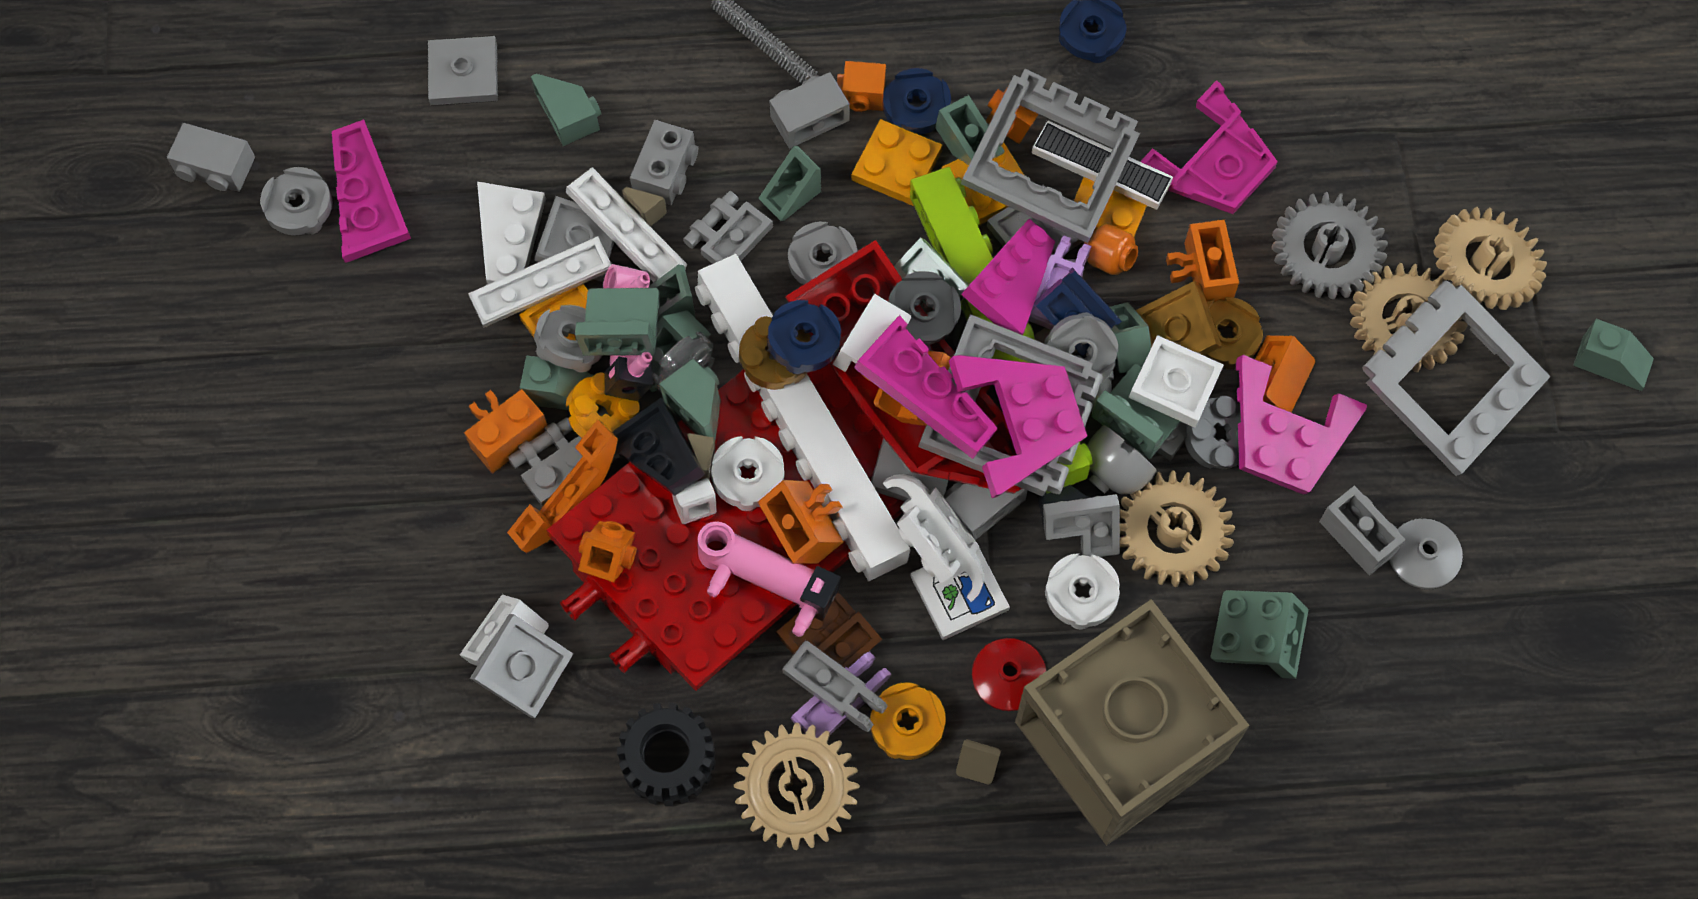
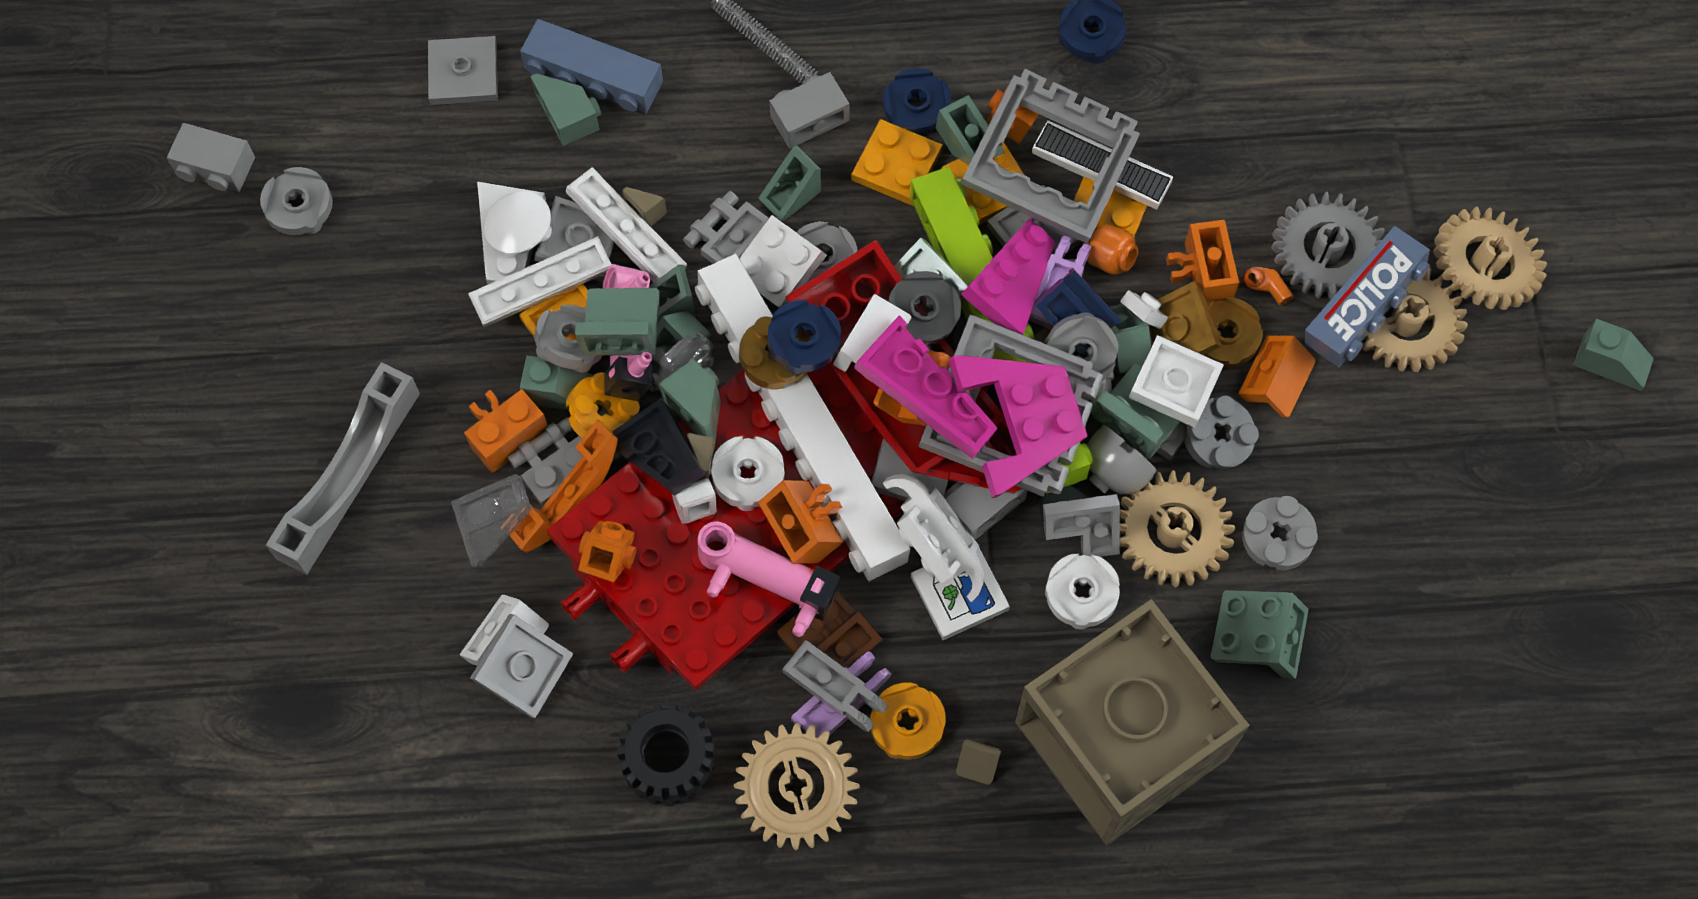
dark pink wing [332,120,411,263] -> none
light grey brick [630,120,699,205] -> none
orange brick [837,61,886,112] -> none
red dish [972,638,1046,711] -> none
dark pink wing [1140,80,1278,214] -> none
dark pink wing [1236,355,1367,495] -> none
light grey brick [1319,485,1406,576] -> none
light grey hinge [1362,280,1551,476] -> none
light grey dish [1389,519,1463,589] -> none
none -> light grey arch [266,362,420,575]
none -> clear wing [451,474,532,568]
none -> white dish [484,191,552,257]
none -> sand blue brick [520,19,663,114]
none -> white plate [739,215,827,308]
none -> white plate [1120,290,1168,329]
none -> light grey plate [1242,496,1318,571]
none -> orange arm [1244,267,1294,306]
none -> sand blue brick [1305,226,1430,368]

